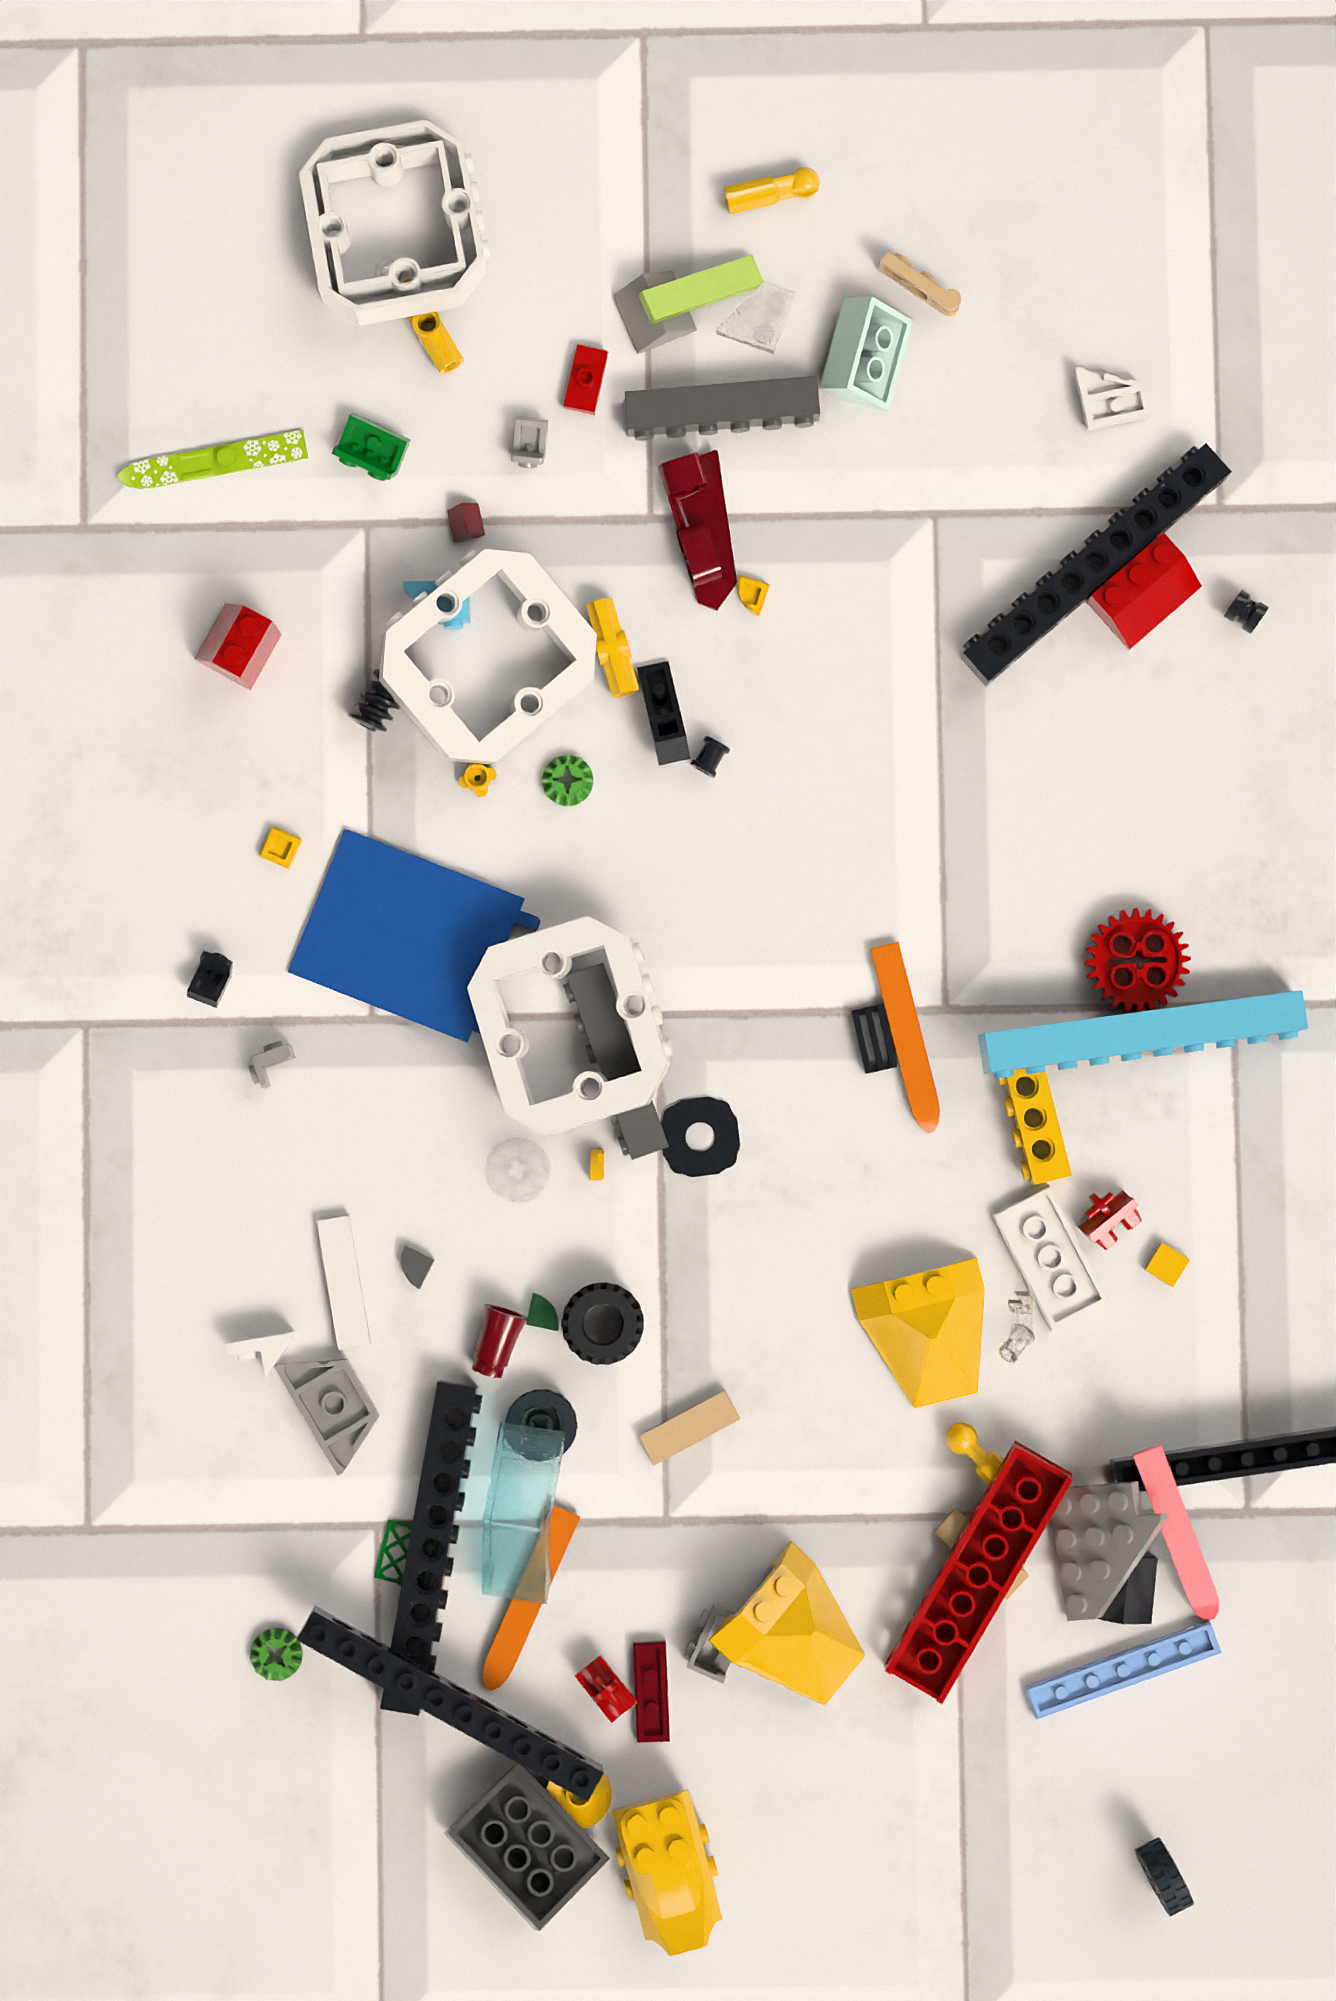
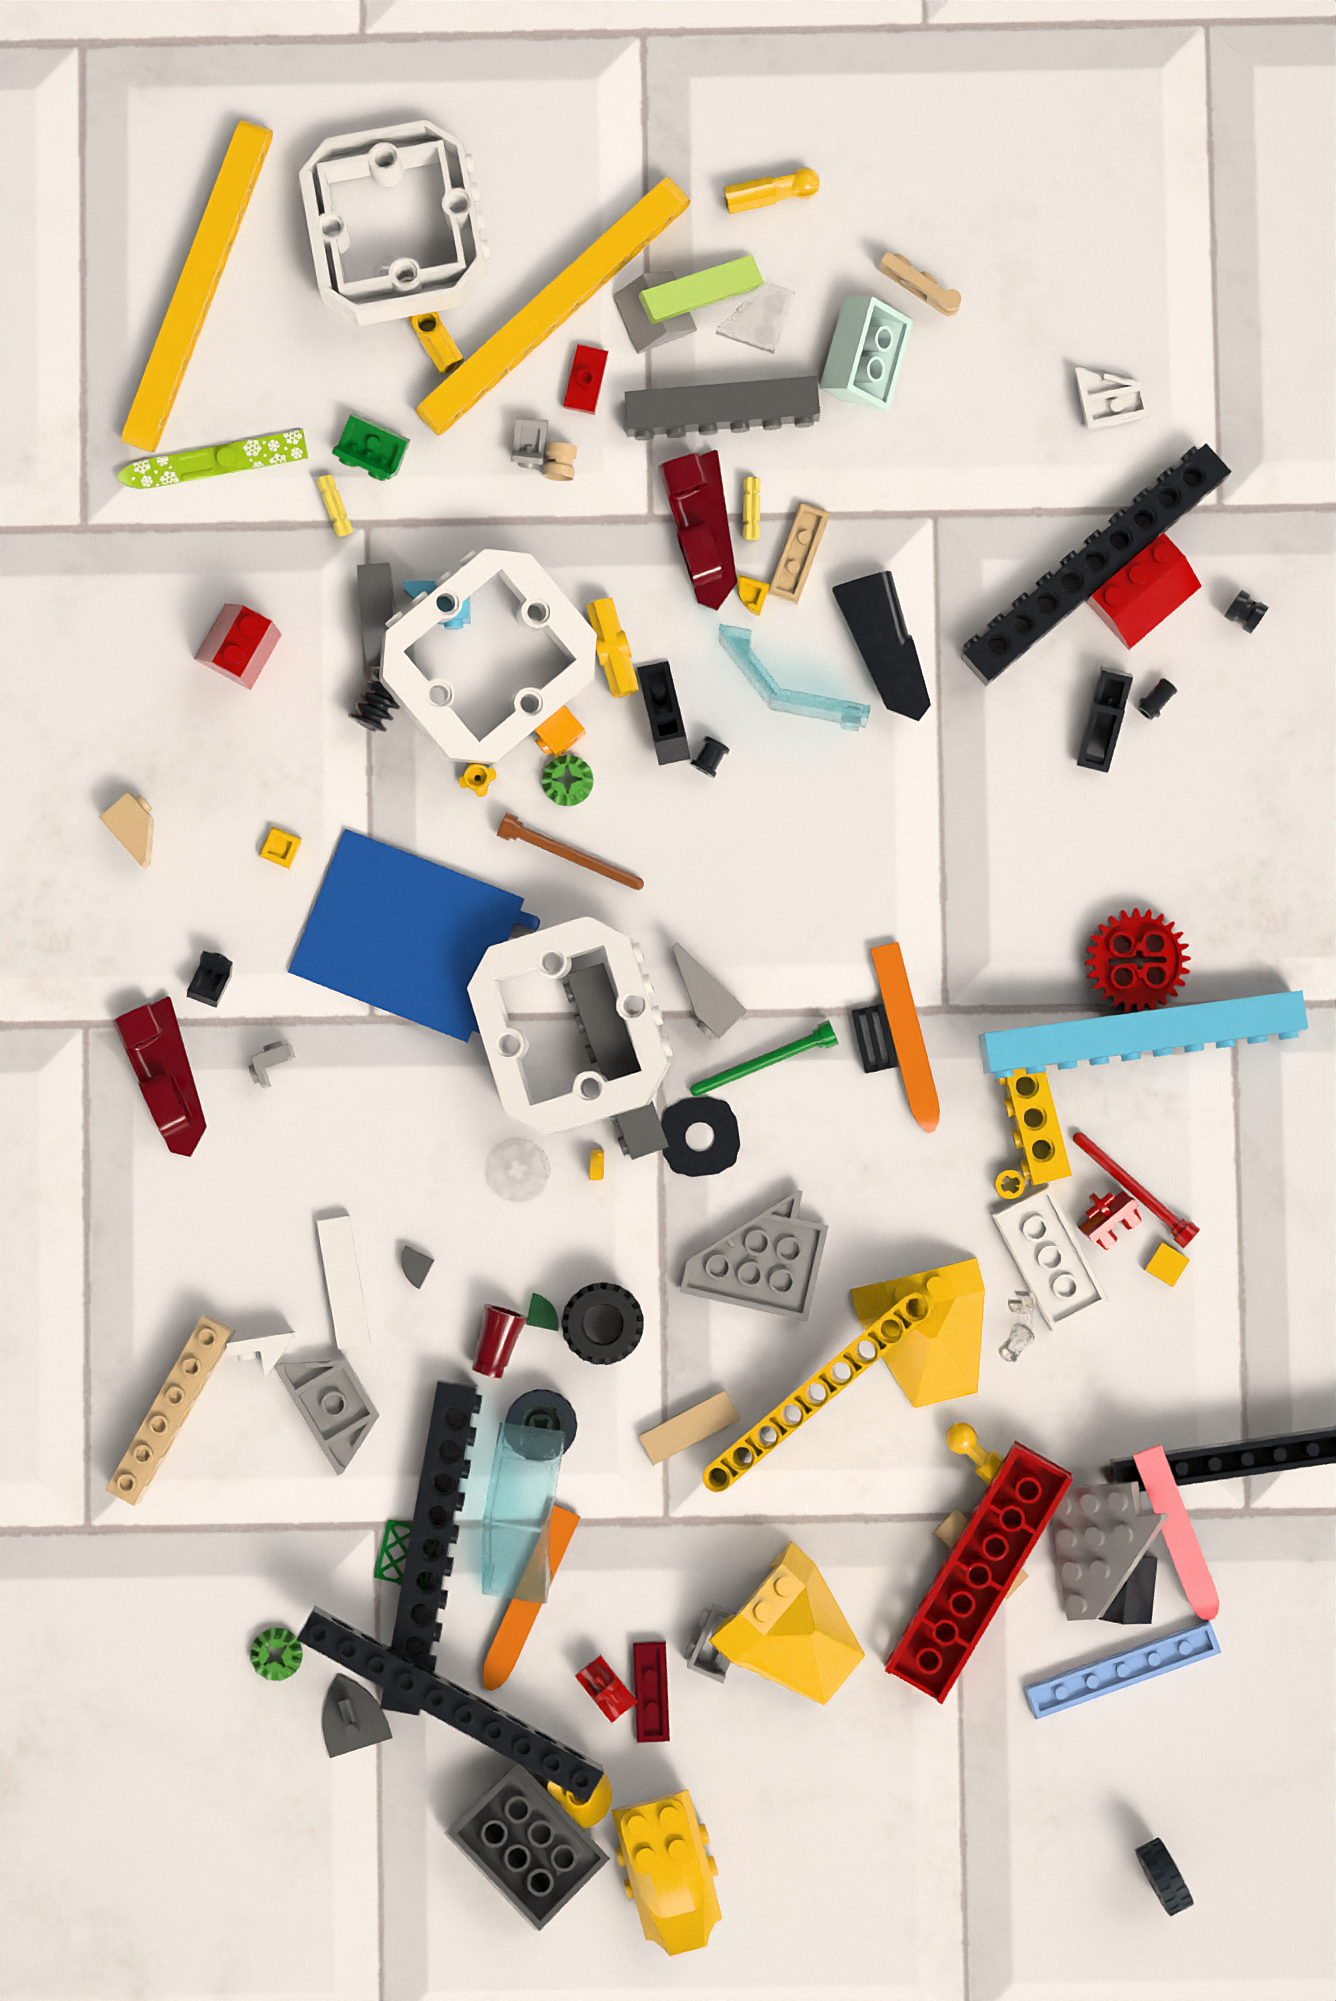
dark red slope [447,503,485,542] -> none
none -> tan slope [99,792,154,869]
none -> tan brick [105,1315,236,1506]
none -> dark red panel [112,996,207,1157]
none -> yellow beam [121,119,273,453]
none -> light yellow axle [316,474,353,537]
none -> dark grey shield [322,1675,393,1758]
none -> dark grey slope [357,563,396,668]
none -> yellow beam [415,177,692,436]
none -> dark orange piece [496,812,644,890]
none -> light orange brick [535,705,586,757]
none -> tan wheel [542,442,577,481]
none -> light grey slope [672,942,747,1040]
none -> light grey wing [680,1190,829,1321]
none -> green piece [690,1020,839,1096]
none -> yellow beam [702,1290,933,1493]
none -> clear light blue windscreen [718,624,871,731]
none -> light yellow axle [742,477,760,541]
none -> tan tile [768,502,830,605]
none -> black panel [832,571,931,722]
none -> yellow bush [994,1170,1025,1199]
none -> red piece [1073,1132,1201,1248]
none -> black slope [1077,666,1133,773]
none -> black pin [1137,678,1177,720]

